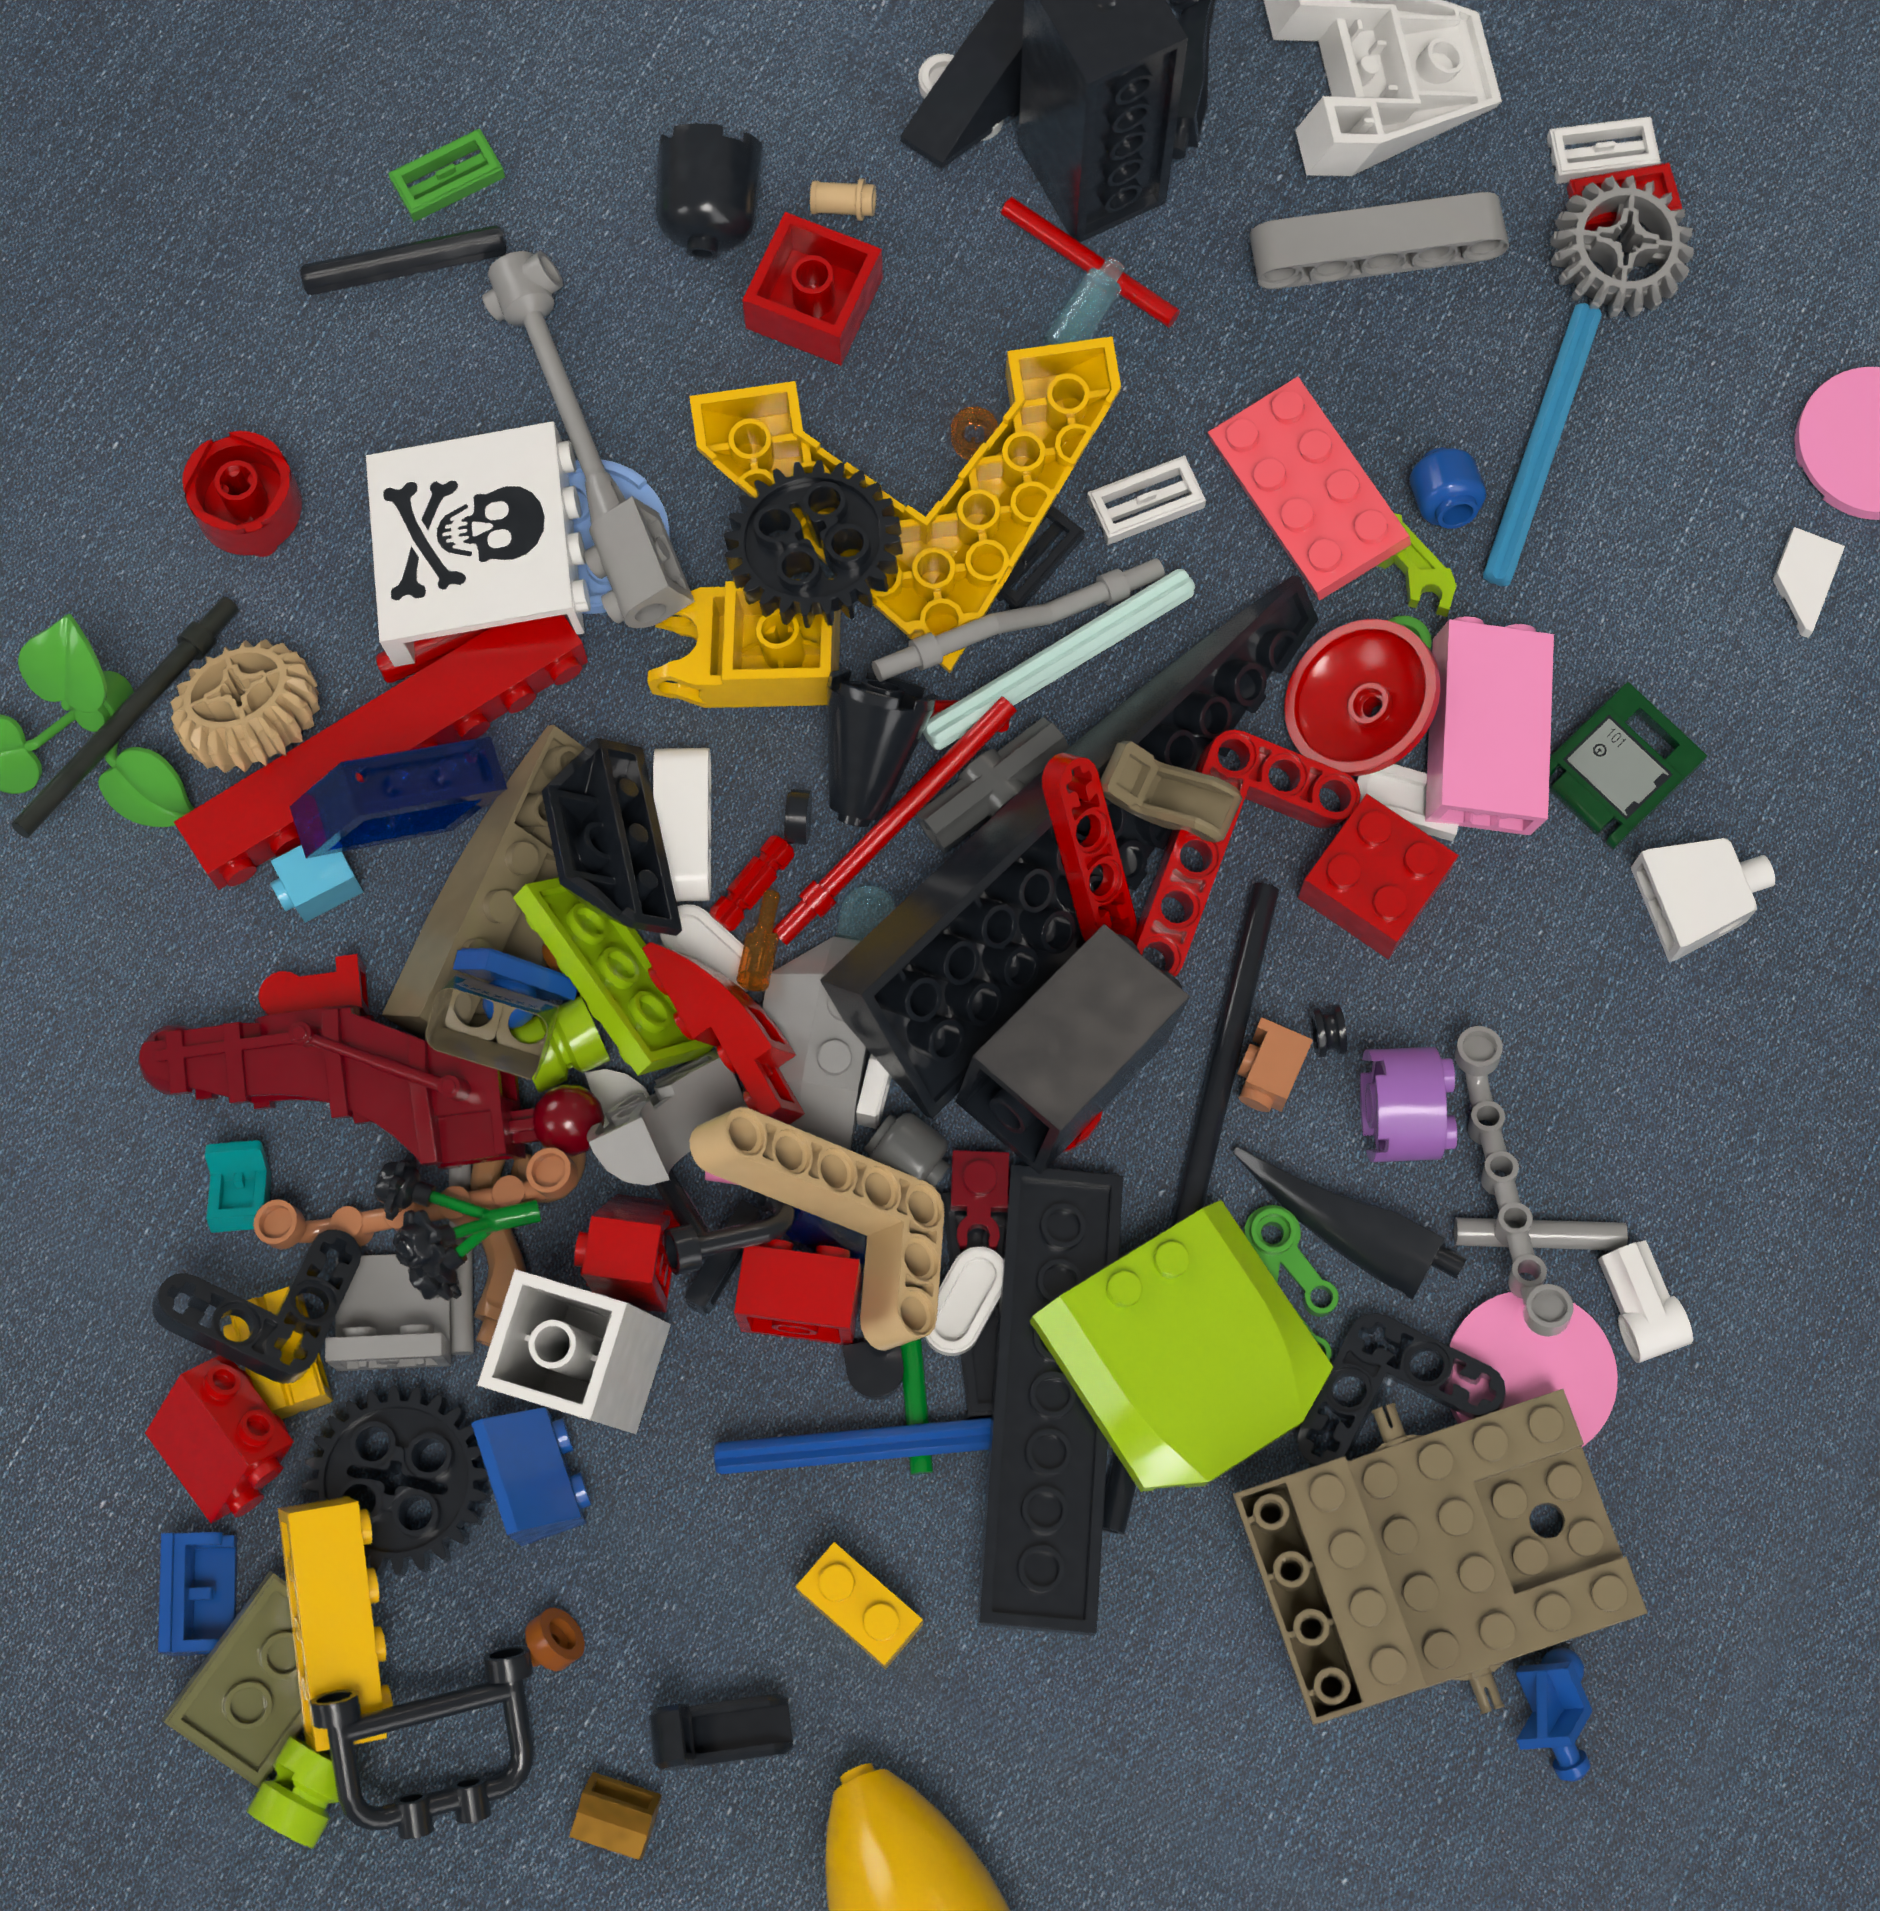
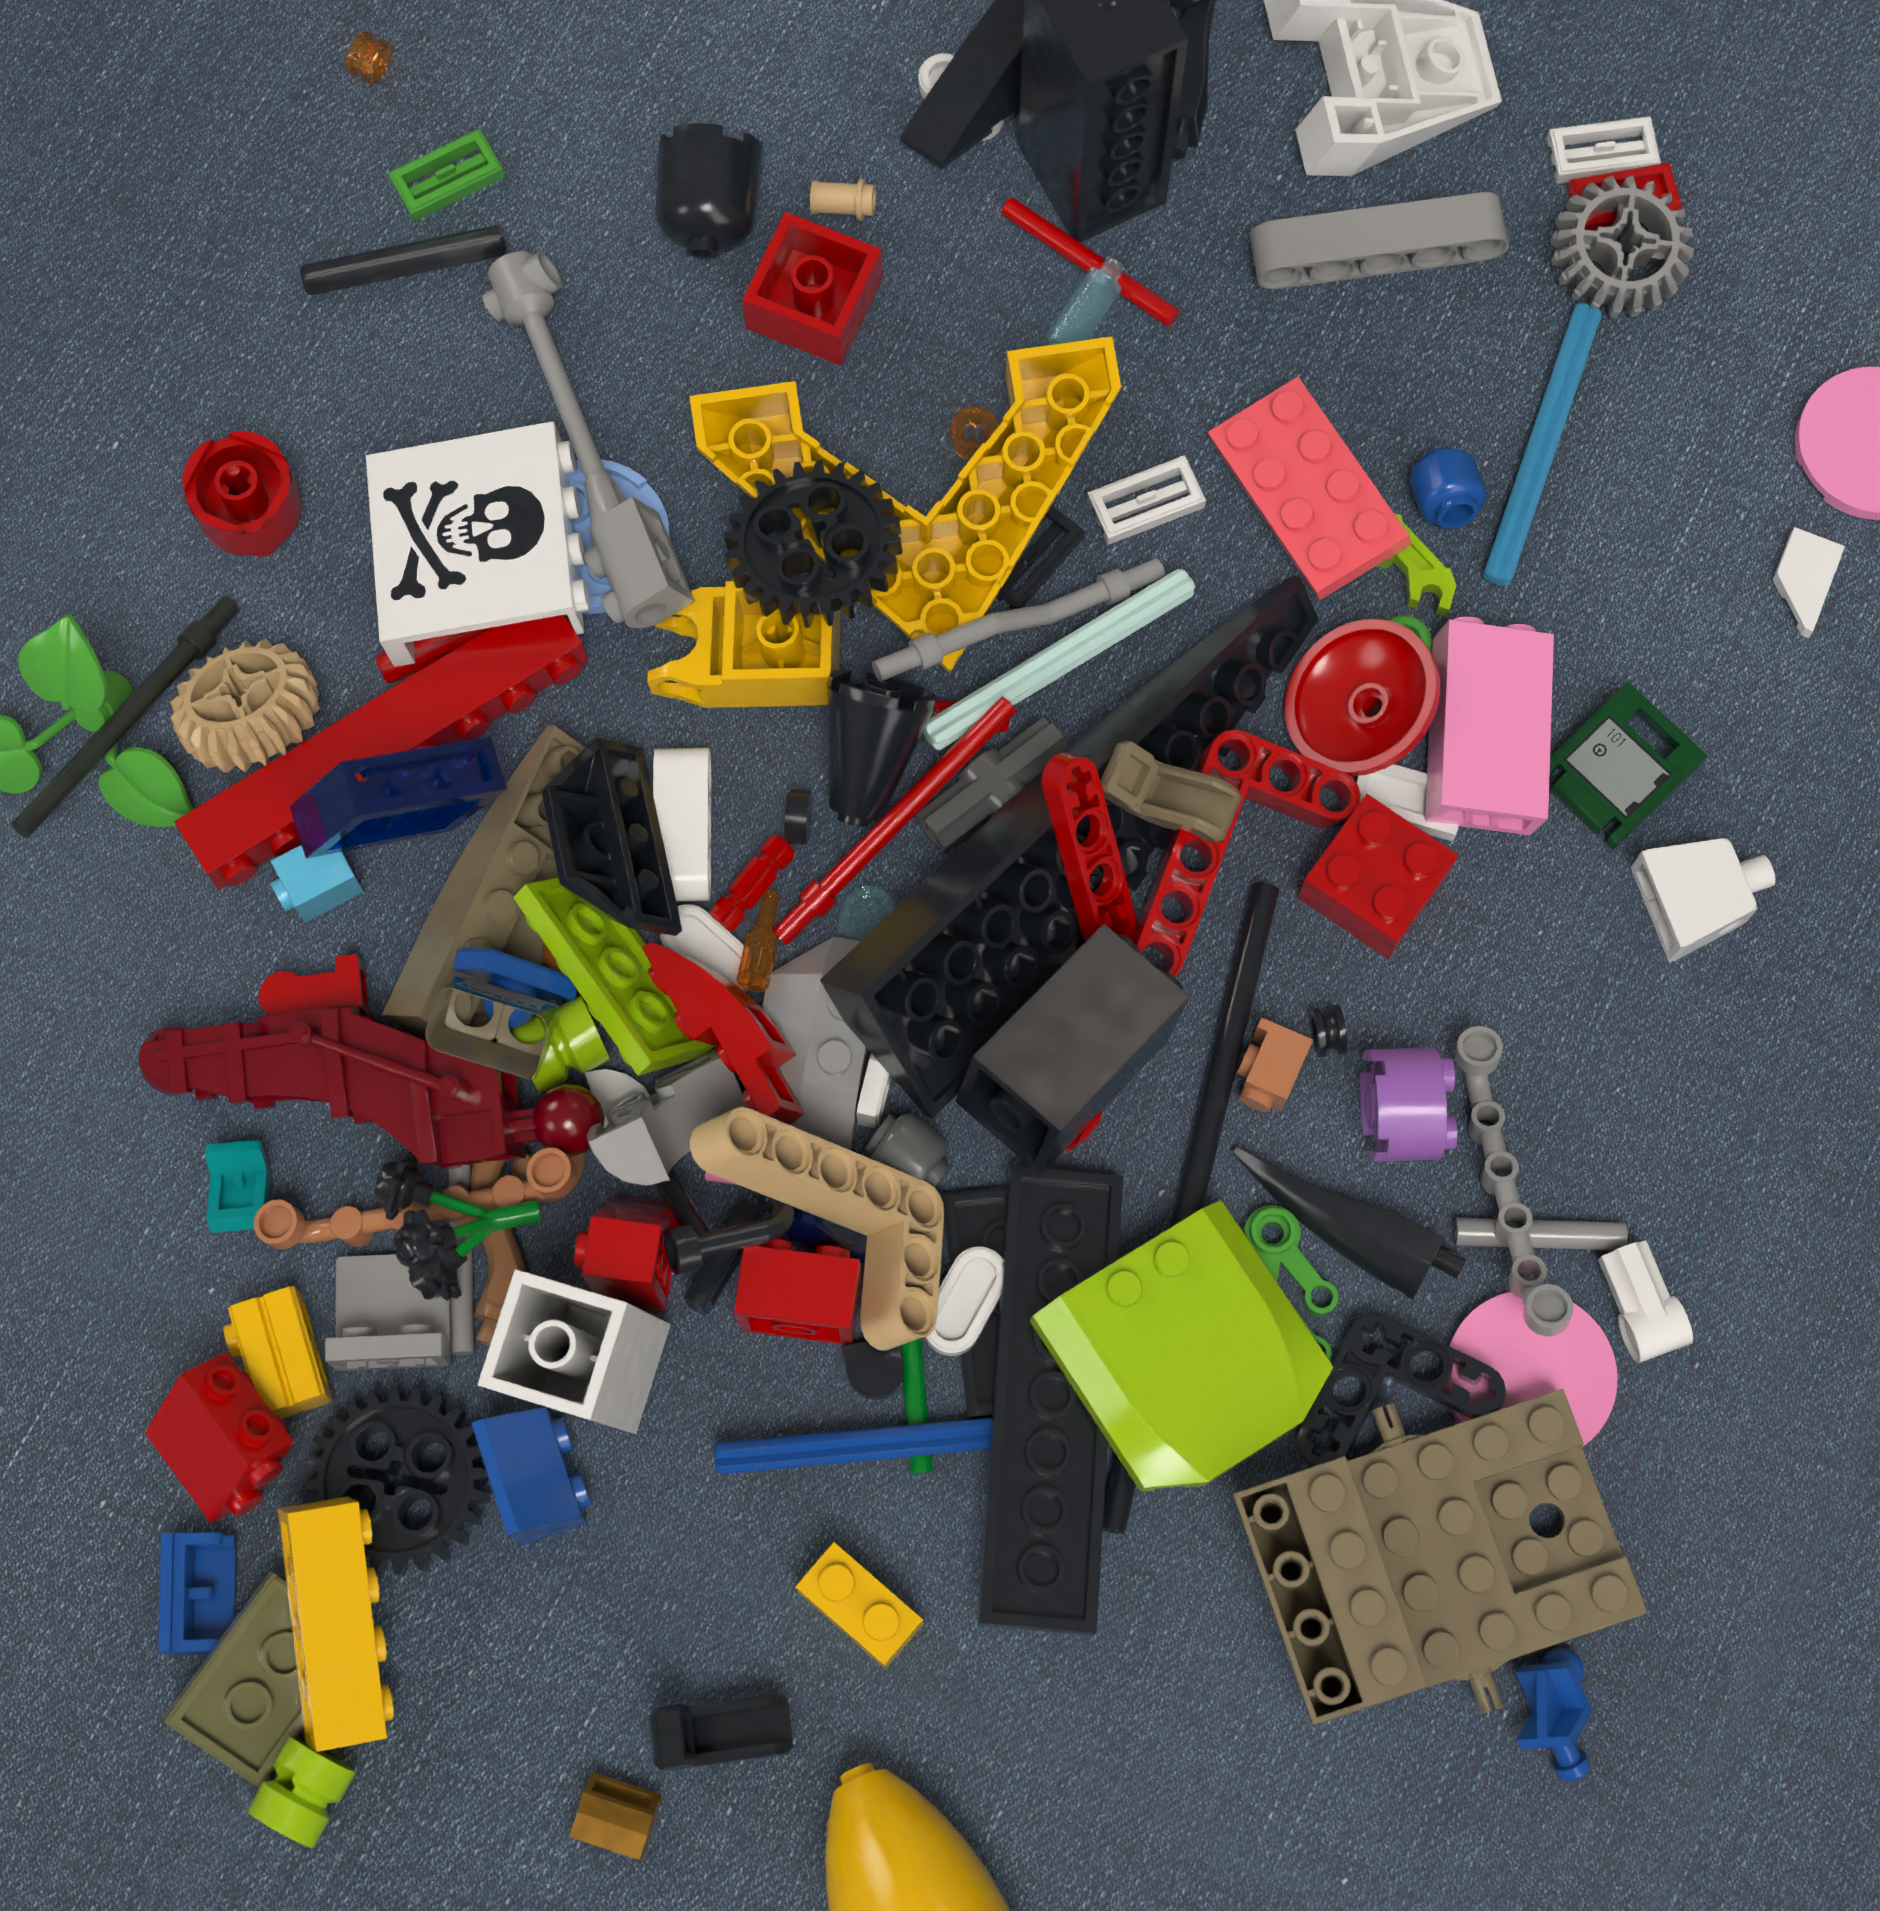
black beam [152,1229,361,1384] -> none
black bar [310,1646,534,1839] -> none
dark orange tile [525,1607,585,1671] -> none
dark red plate [951,1150,1009,1251] -> none
none -> clear orange bush [345,31,392,85]

